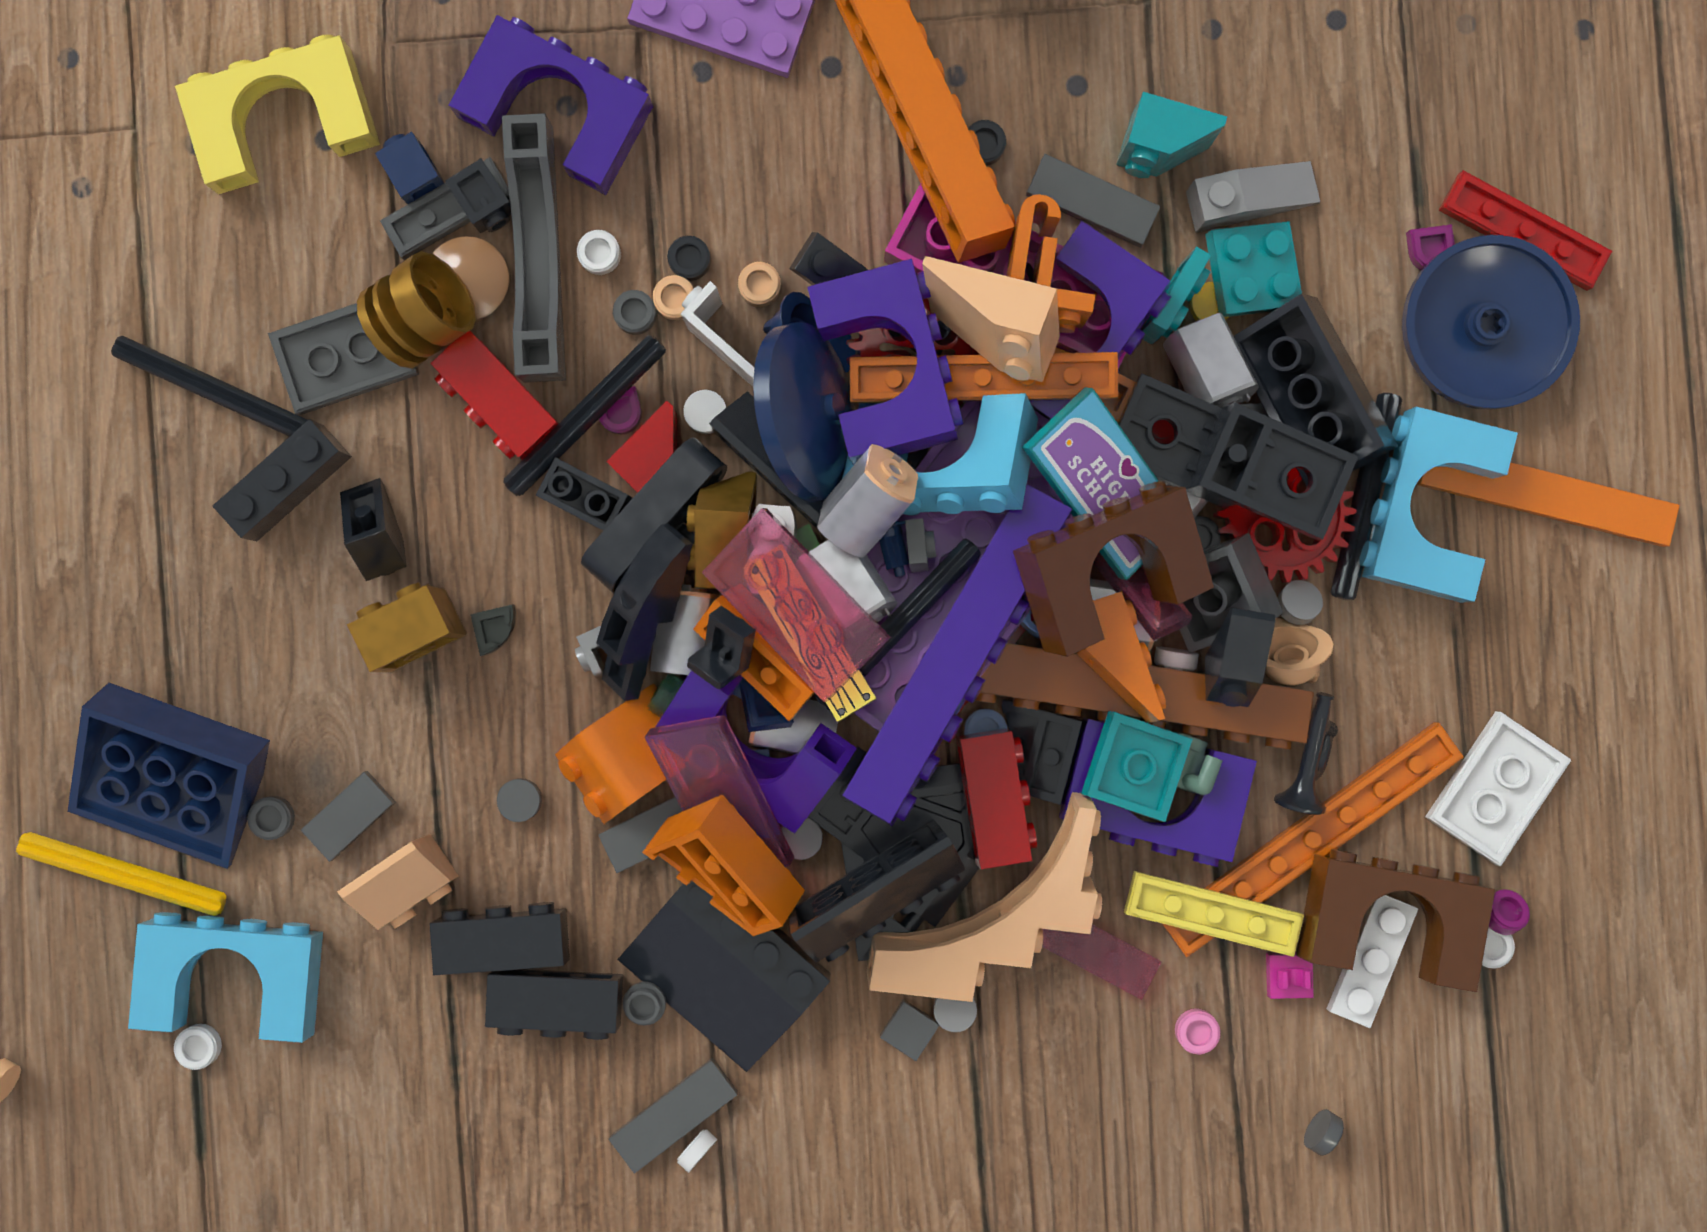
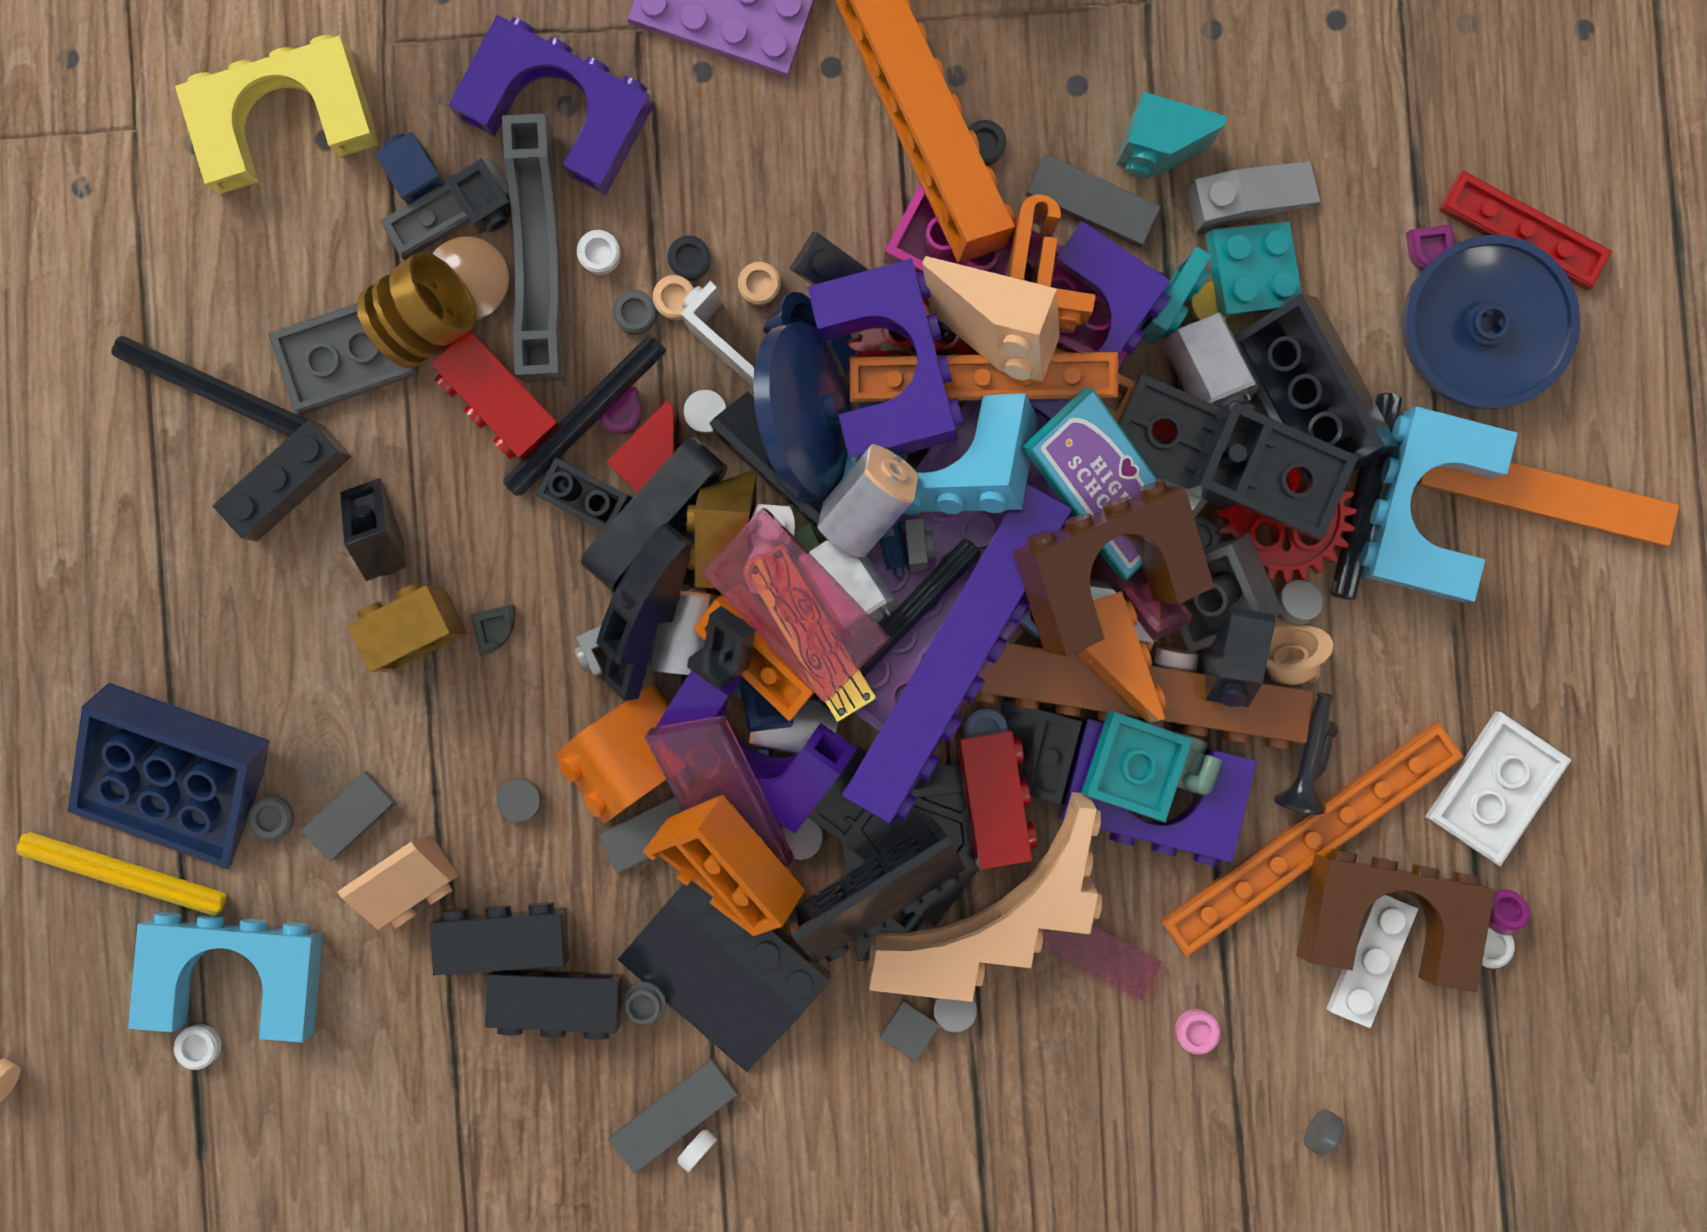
clear green tile [647,673,684,718] -> none
light yellow tile [1124,871,1304,957] -> none
dark pink tile [1266,952,1314,999] -> none

